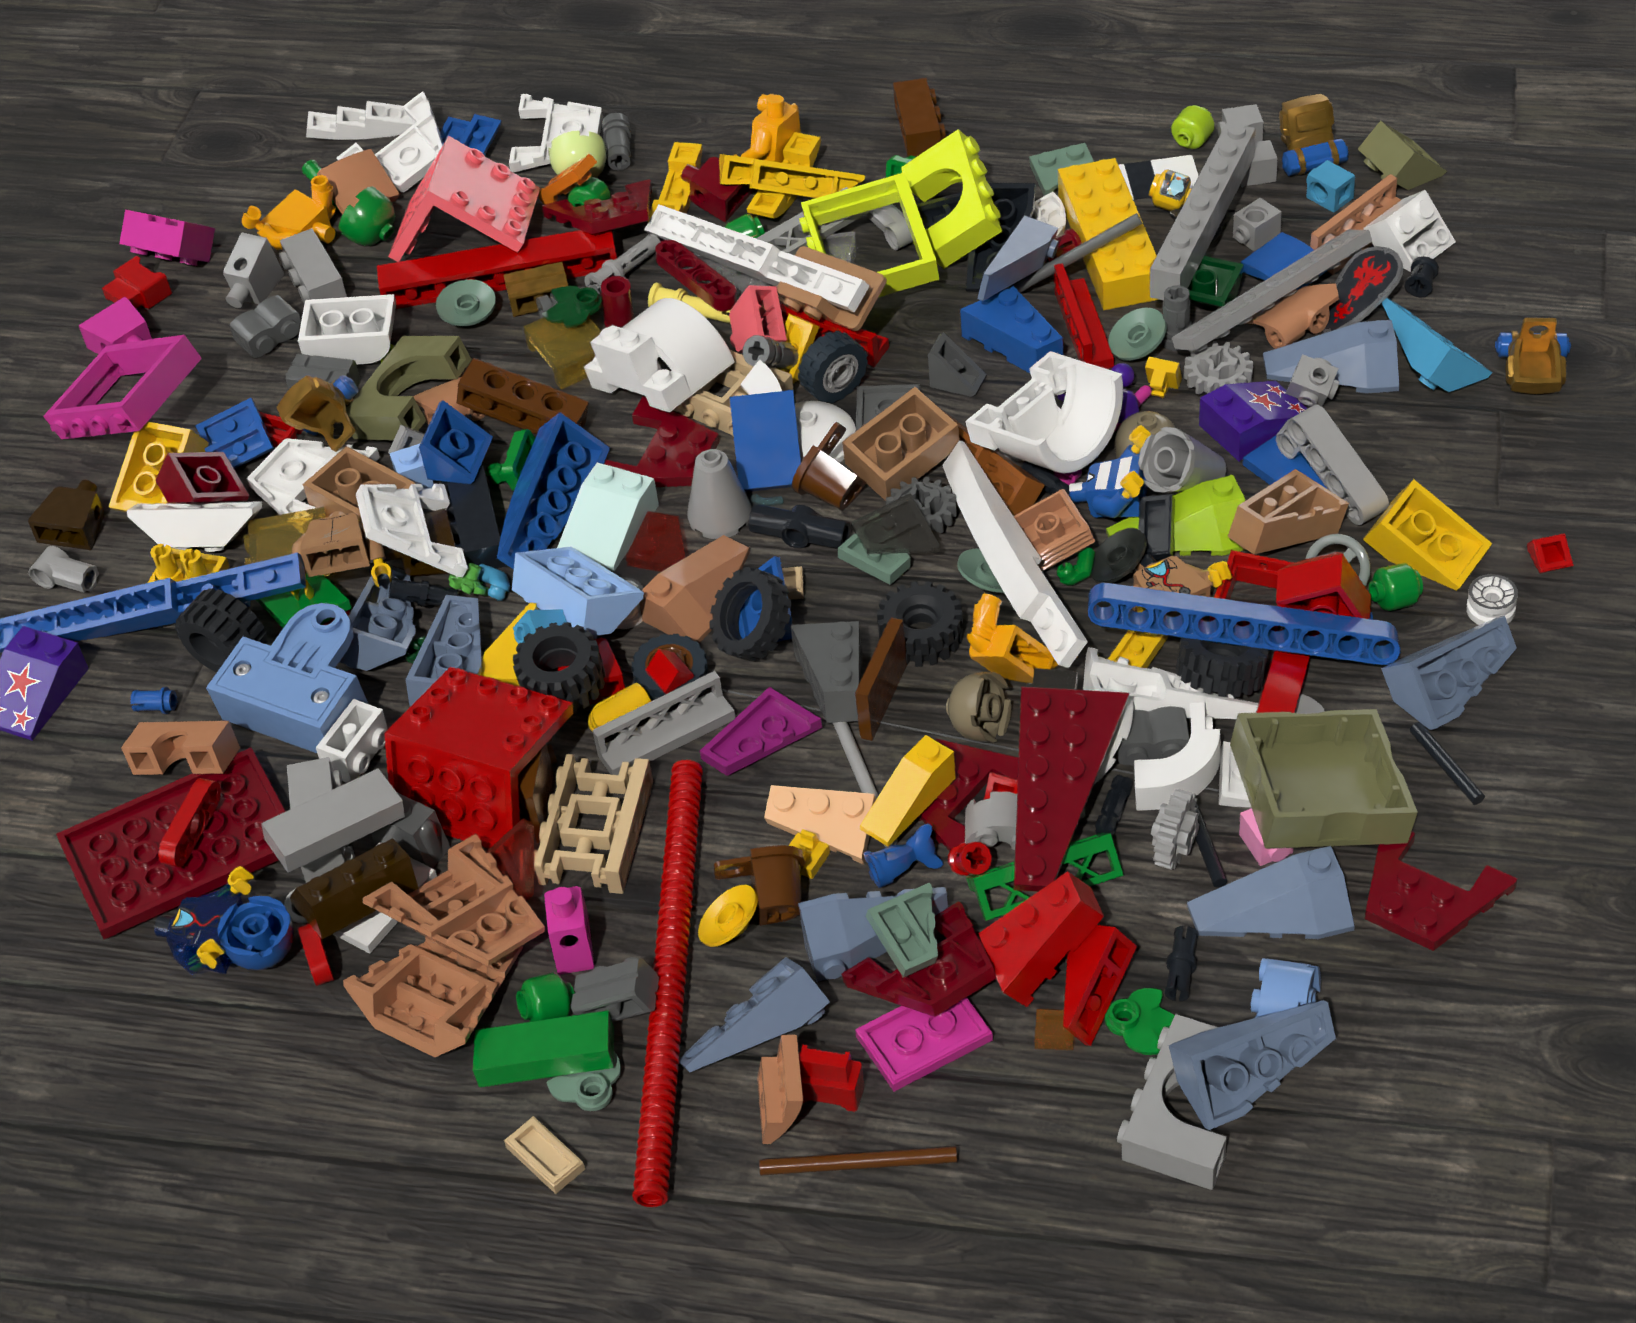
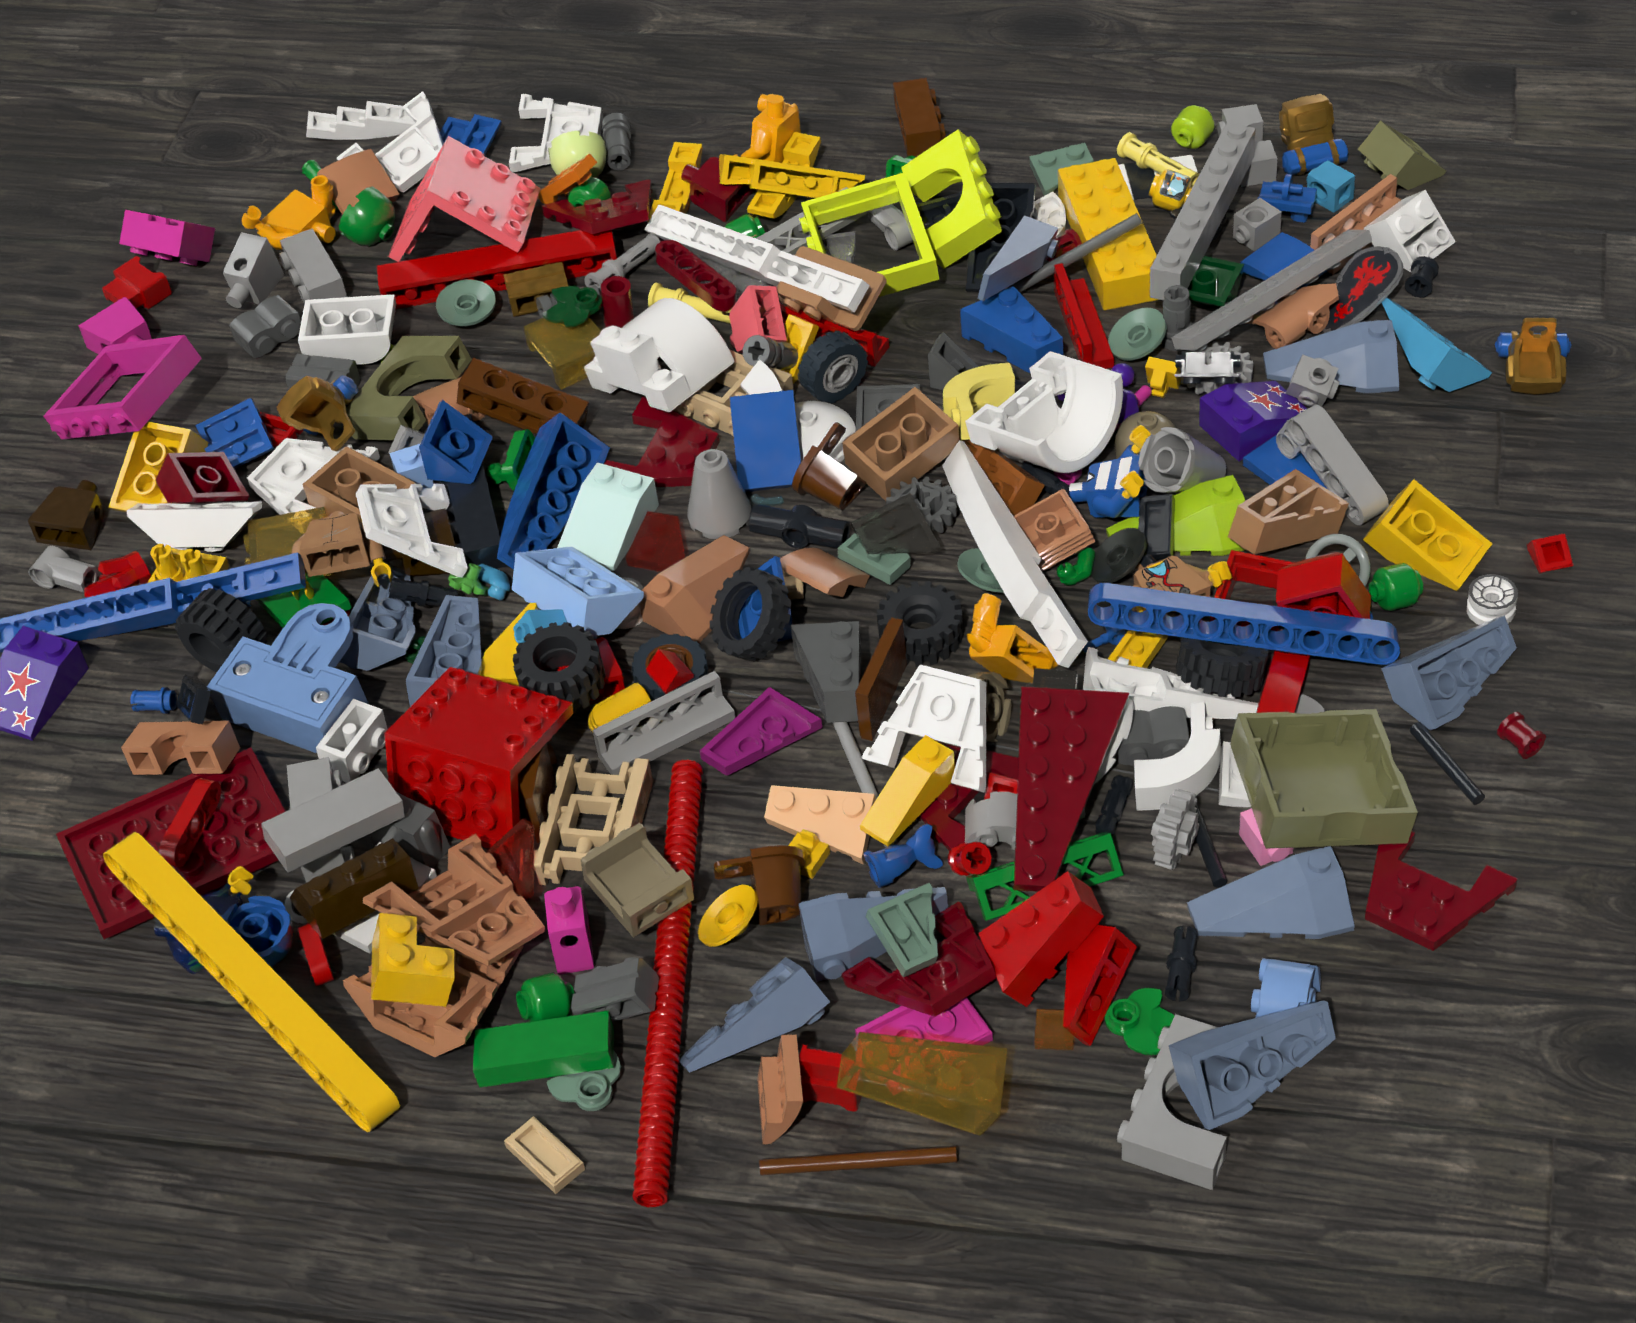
none -> red rock [84,551,151,598]
none -> yellow beam [103,832,400,1132]
none -> black tile [176,674,211,725]
none -> yellow brick [371,913,455,1007]
none -> dark tan panel [581,823,694,938]
none -> nougat slope [780,548,870,597]
none -> clear yellow wedge [837,1032,1008,1136]
none -> white wing [862,665,986,793]
none -> light yellow arch [943,363,1015,440]
none -> blue hand [1082,627,1126,653]
none -> light yellow pin [1117,132,1199,188]
none -> hinge [1175,351,1241,384]
none -> blue hips [1258,174,1317,223]
none -> dark red bush [1497,712,1546,759]

